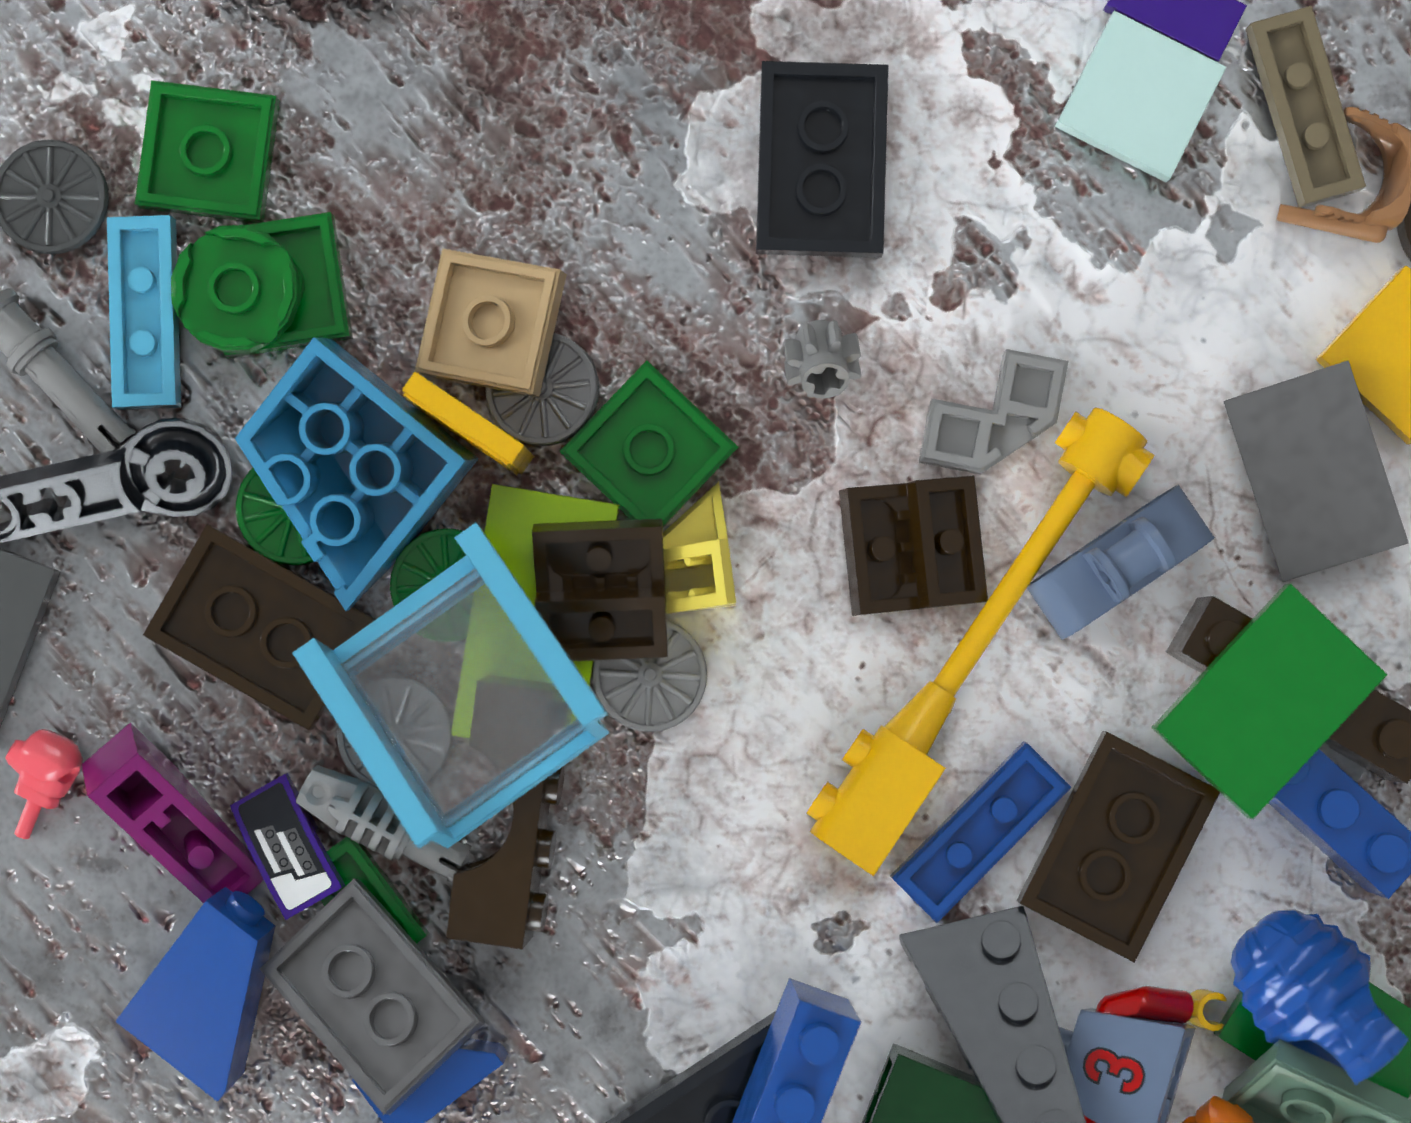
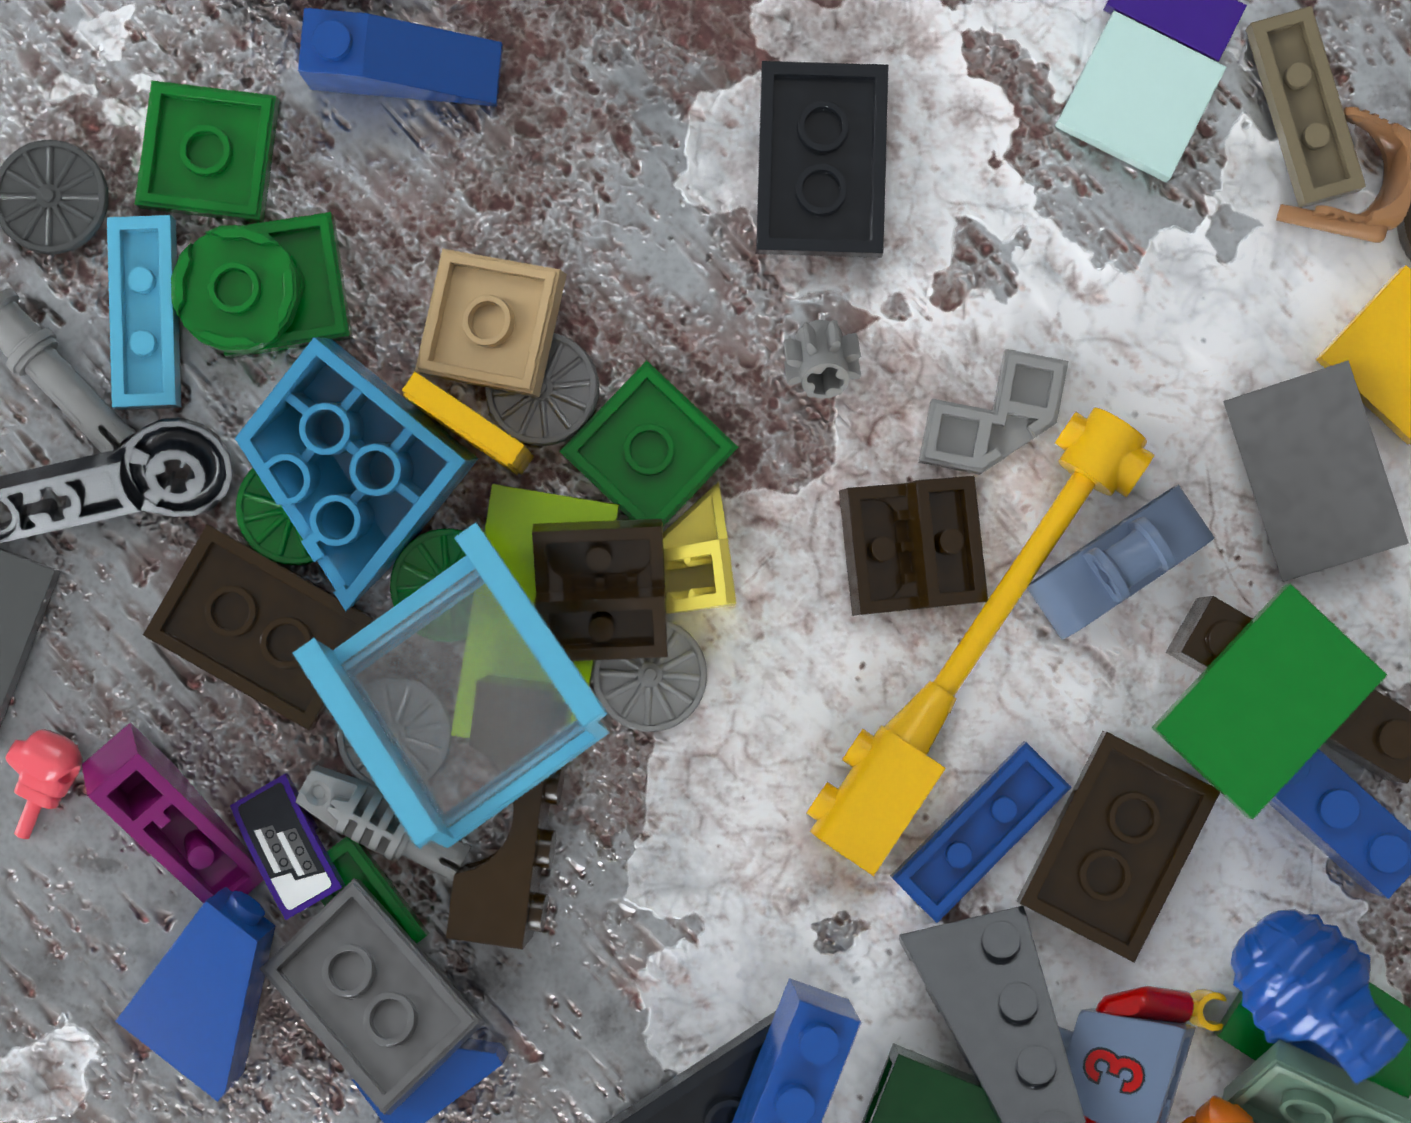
none -> blue slope [298,8,503,107]

